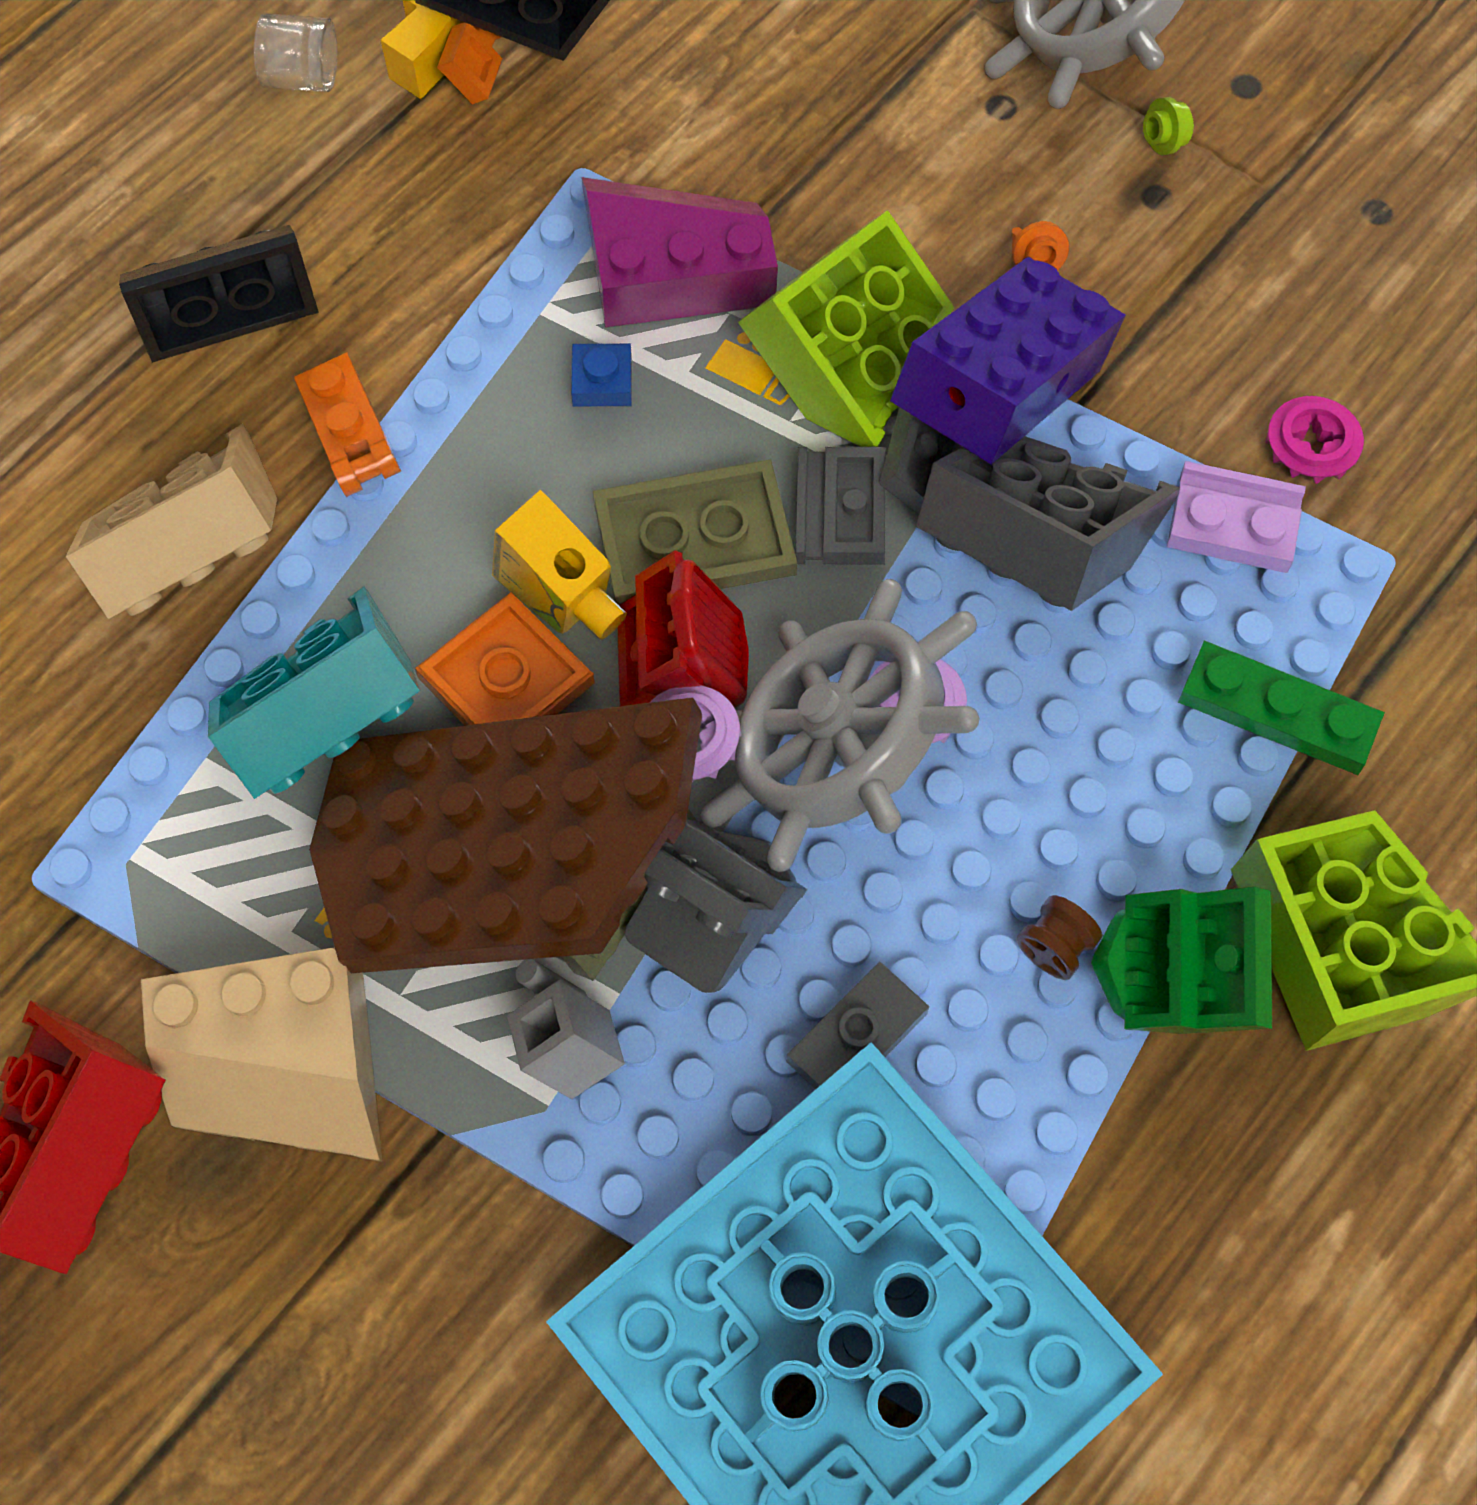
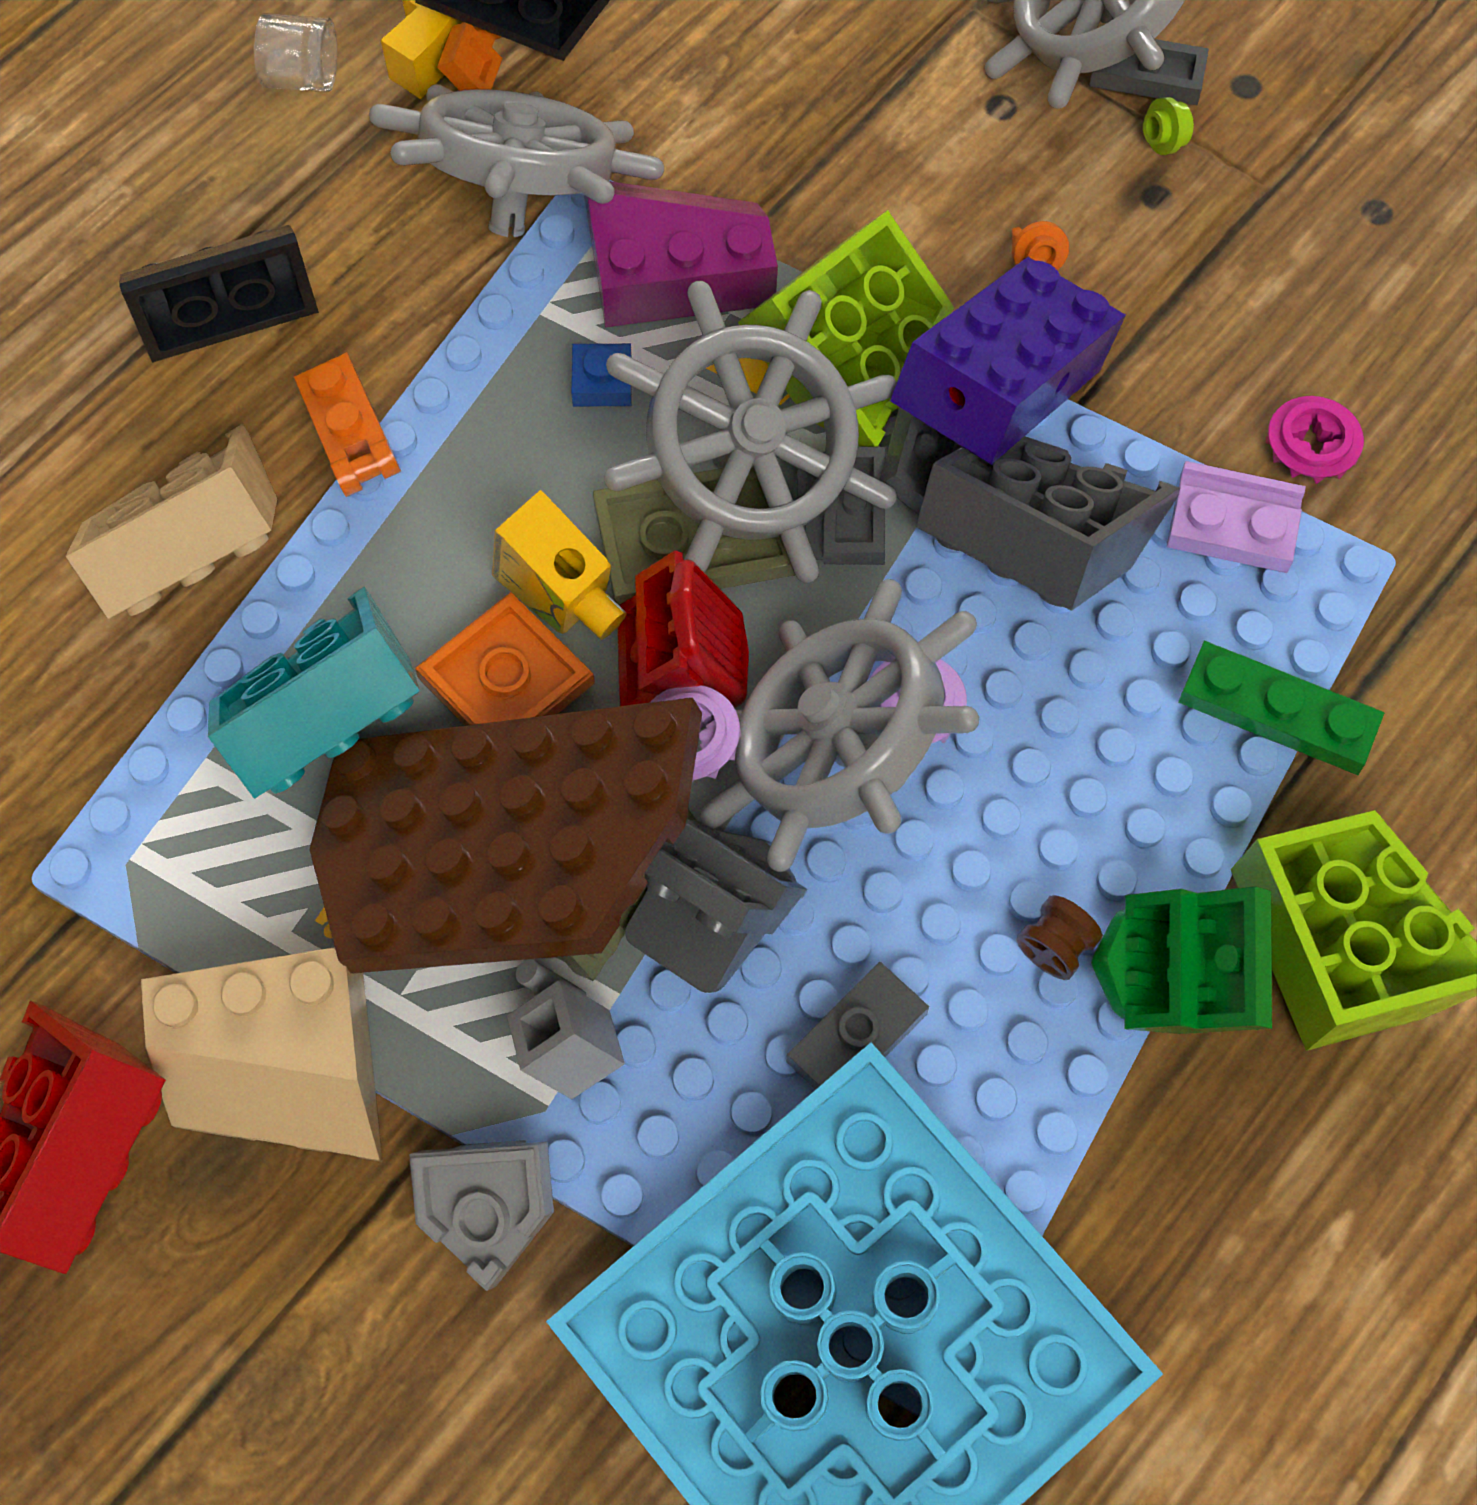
none -> light grey piece [369,84,664,237]
none -> light grey plate [409,1140,554,1291]
none -> light grey piece [604,281,897,583]
none -> dark grey plate [1089,39,1209,105]

